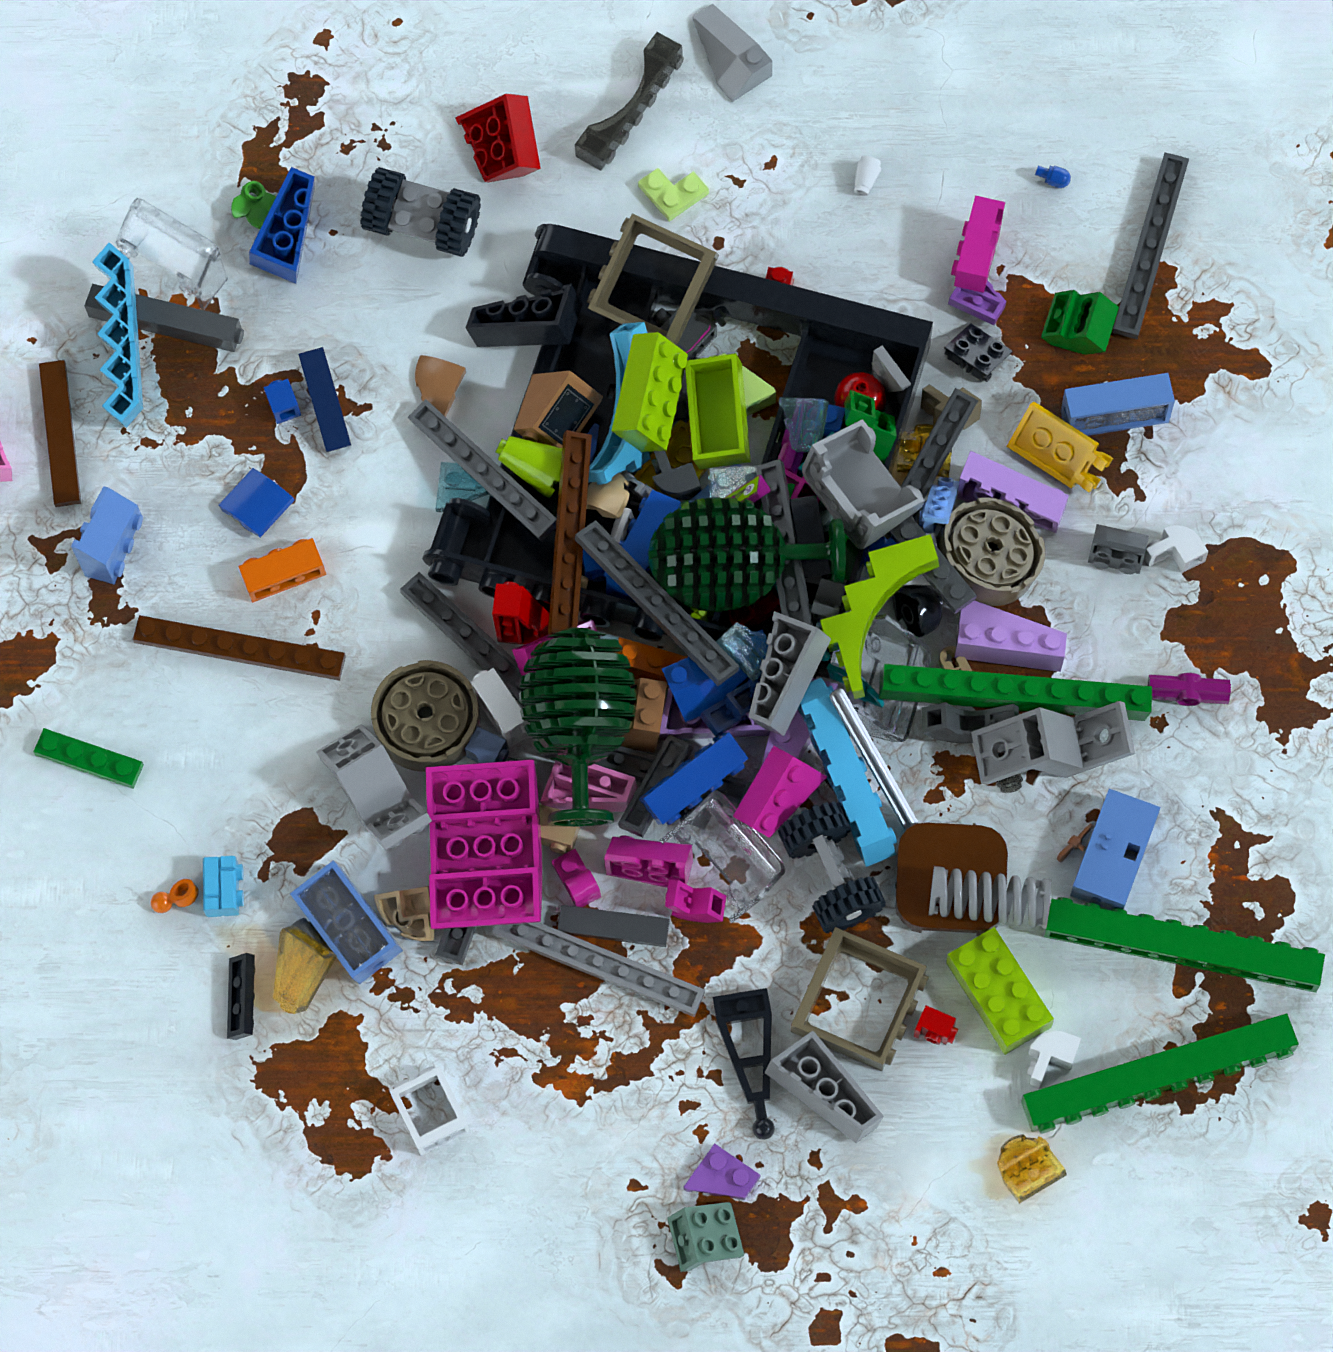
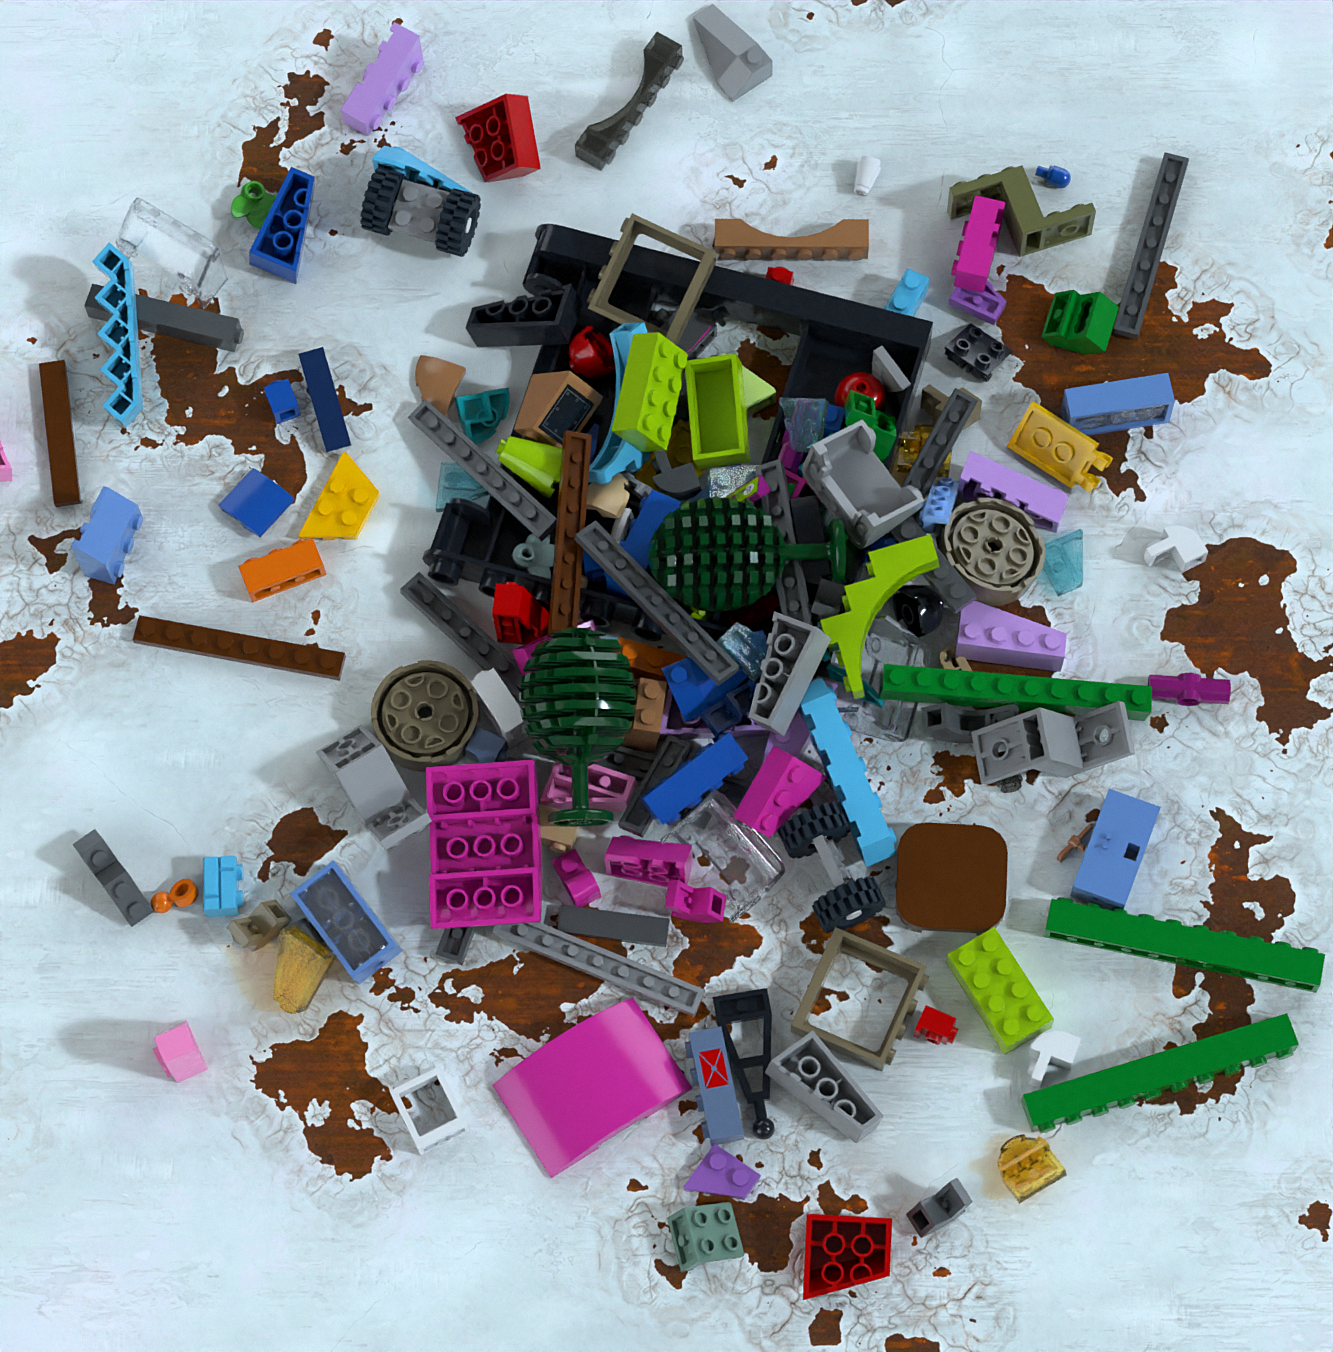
green plate [33,728,144,789] -> none
black plate [227,953,255,1040] -> none
tan brick [374,886,435,941] -> none
yellowish green plate [638,168,709,222] -> none
light grey axle [829,688,918,831] -> none
light grey piece [929,866,1052,929] -> none
dark grey slope [1088,524,1149,575] -> none
none -> dark grey arch [72,829,154,927]
none -> bright pink wedge [153,1021,208,1083]
none -> dark tan brick [226,900,292,952]
none -> yellow wing [298,451,380,541]
none -> lavender wedge [340,22,424,136]
none -> medium azure wedge [372,146,472,193]
none -> teal brick [455,387,510,445]
none -> dark pink slope [492,997,693,1178]
none -> light aqua plate [512,533,555,579]
none -> red cylinder [569,326,616,379]
none -> sand blue brick [684,1026,744,1146]
none -> medium nougat arch [715,219,869,261]
none -> red wedge [803,1214,892,1300]
none -> medium azure brick [884,268,929,317]
none -> dark grey brick [906,1178,973,1238]
none -> olive bracket [947,165,1096,257]
none -> clear light blue wing [1043,529,1083,597]

